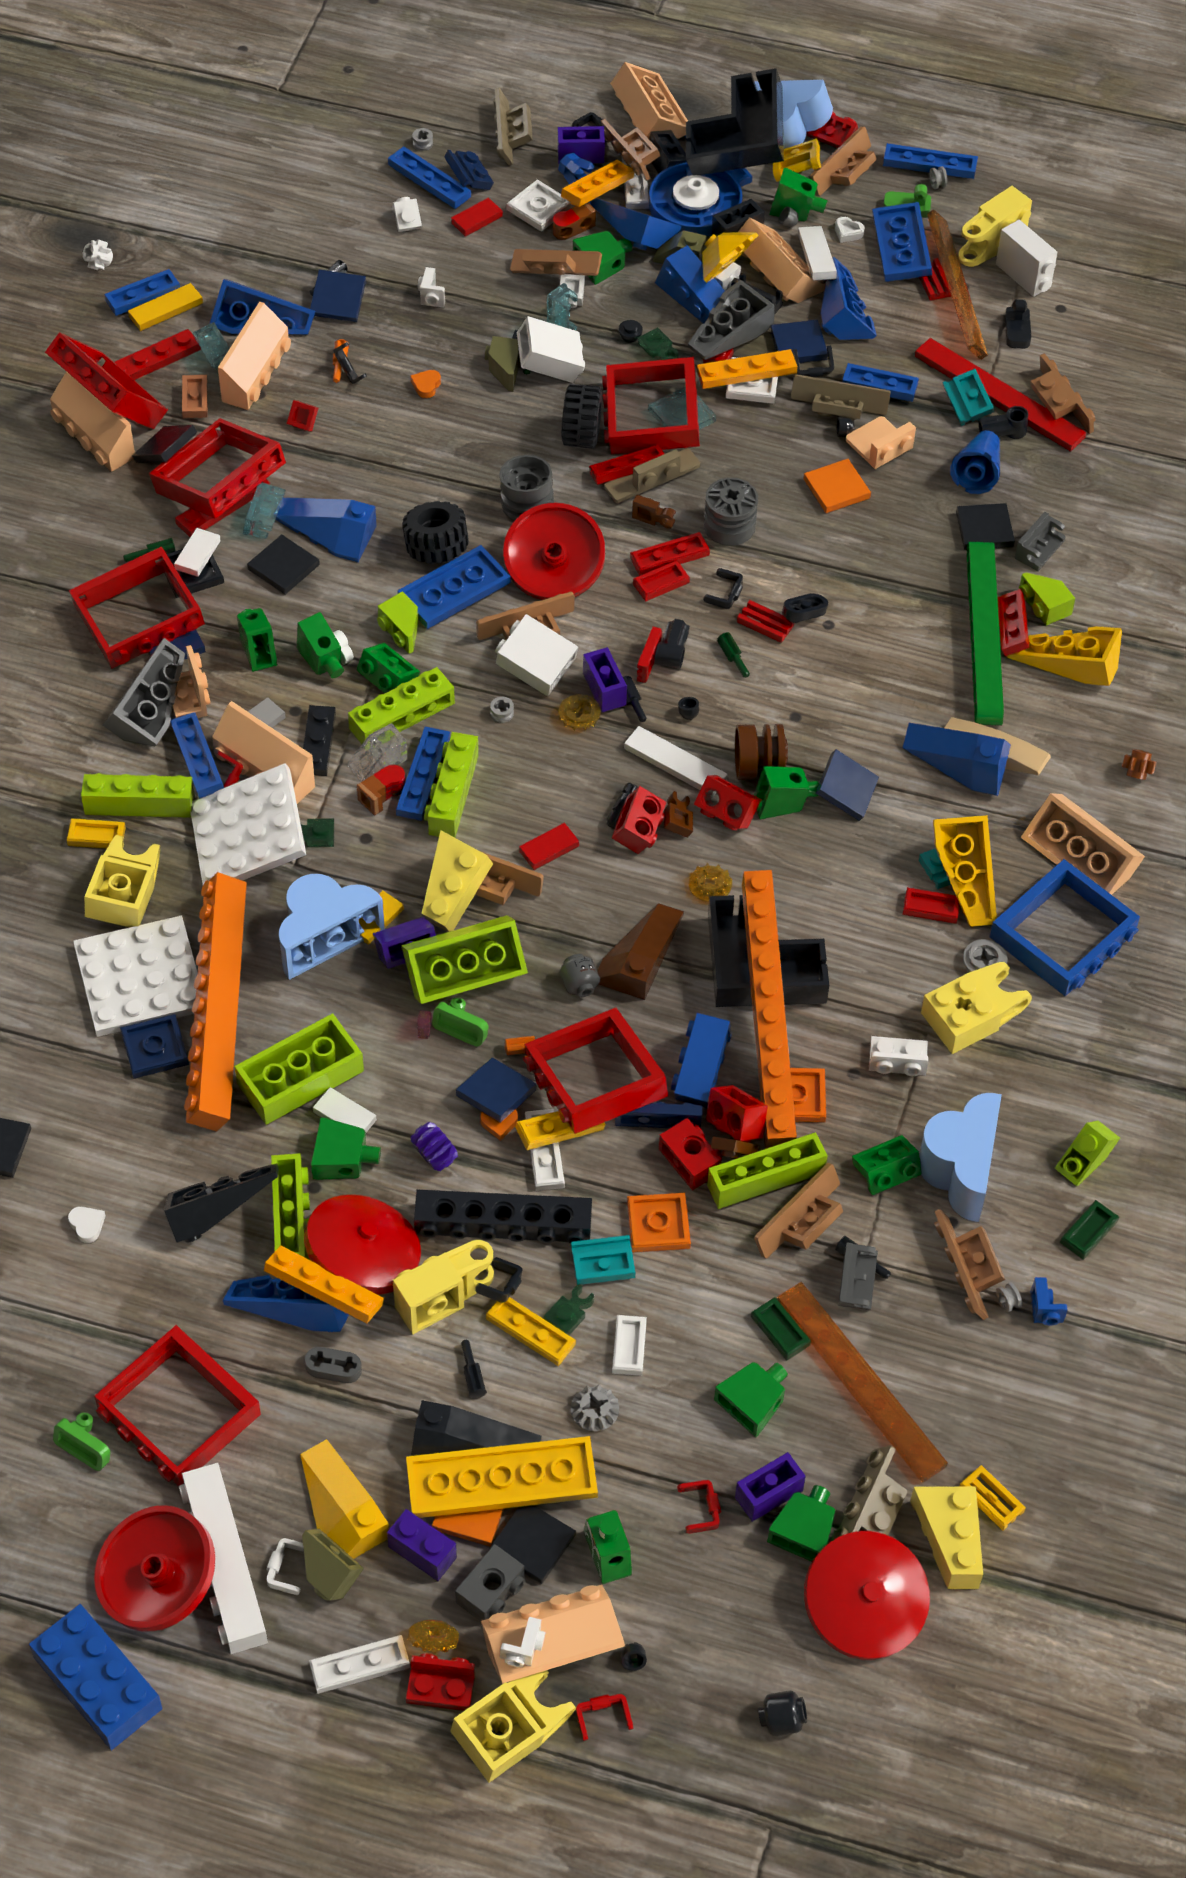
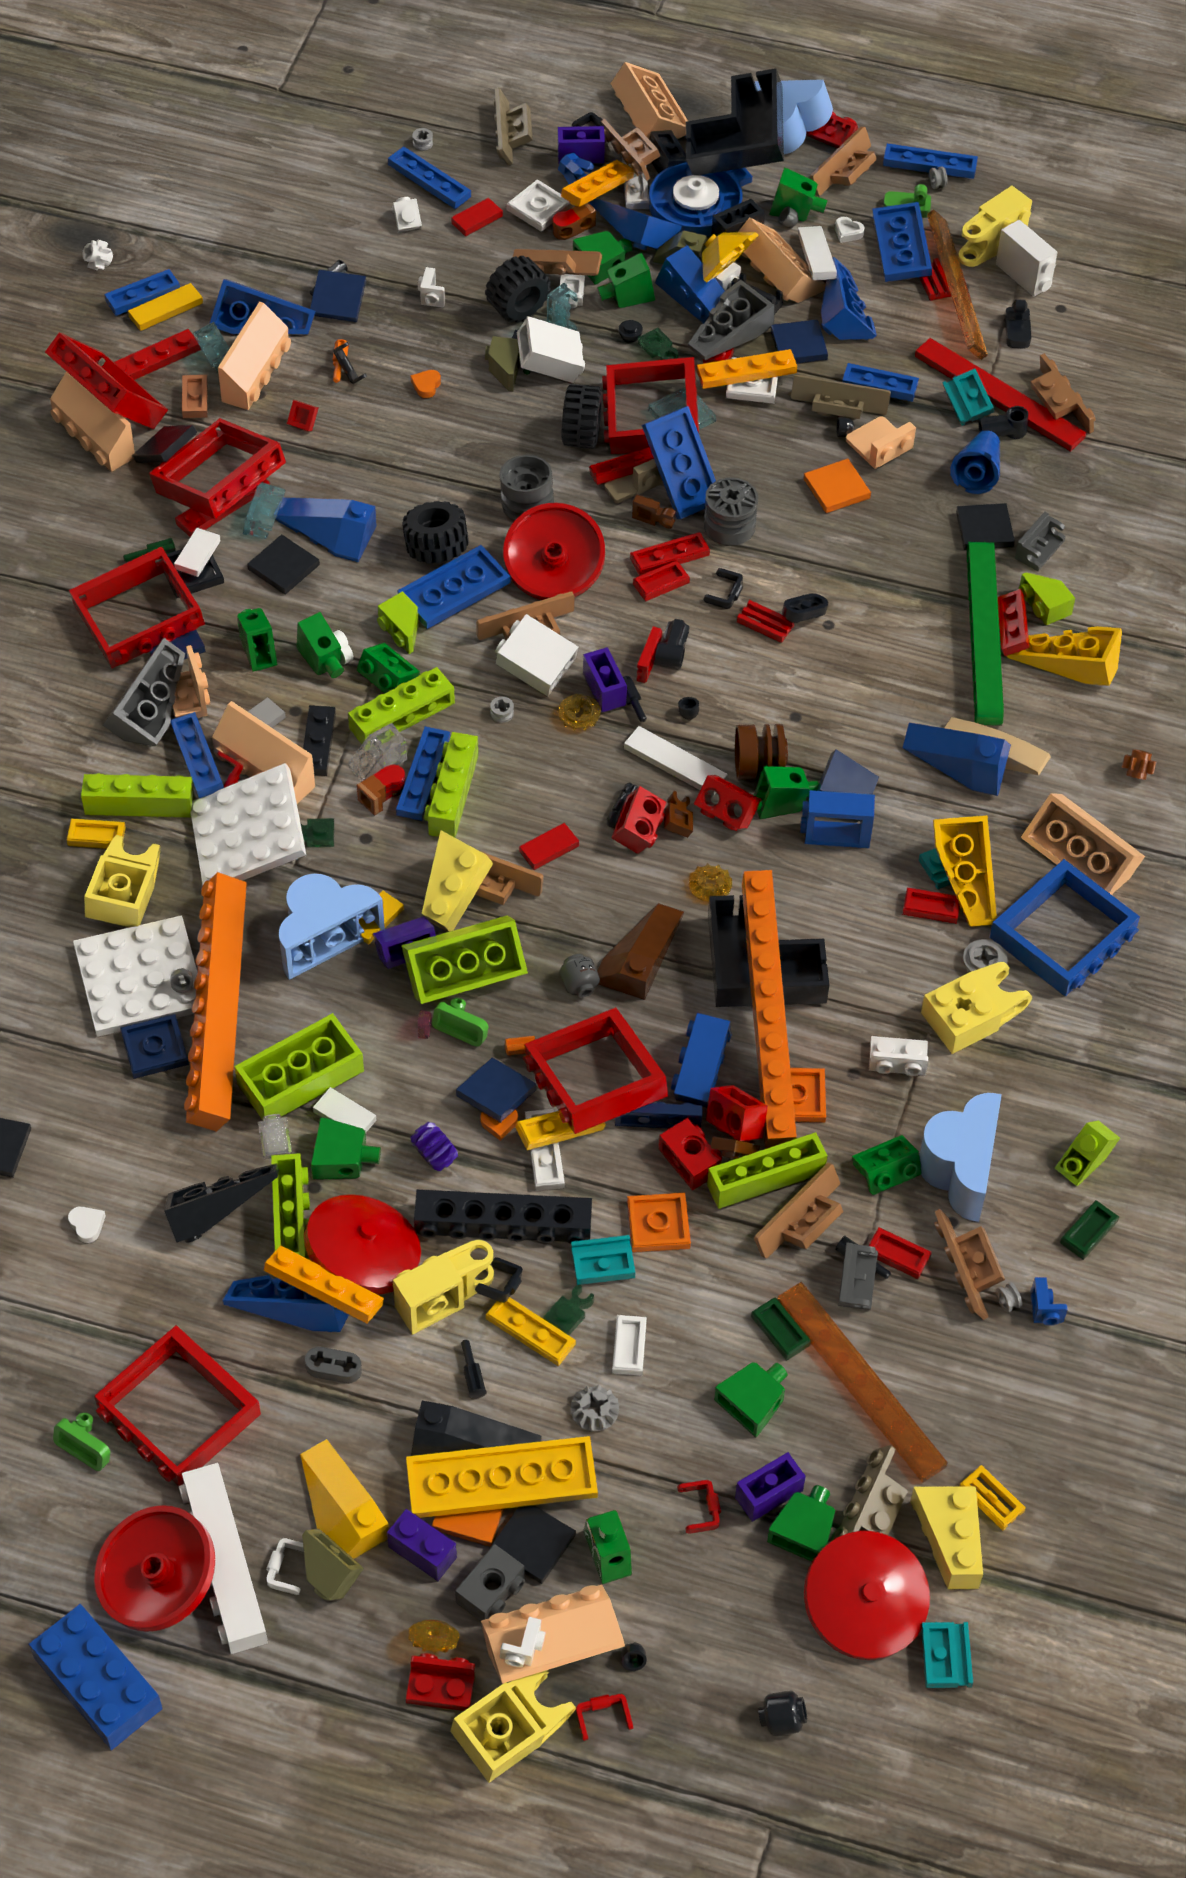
white tile [309,1635,410,1694] -> none
dark blue plate [444,150,494,190] -> none
dark green axle [717,632,750,678] -> none
yellow plate [773,138,821,182] -> none
black piece [792,345,834,377] -> none
none -> dark grey hinge [170,968,193,993]
none -> clear slope [258,1114,292,1160]
none -> black tyre [485,256,551,322]
none -> green torso [597,253,655,308]
none -> blue plate [642,406,716,519]
none -> blue window [800,790,875,848]
none -> red tile [868,1227,932,1279]
none -> teal plate [921,1622,973,1688]

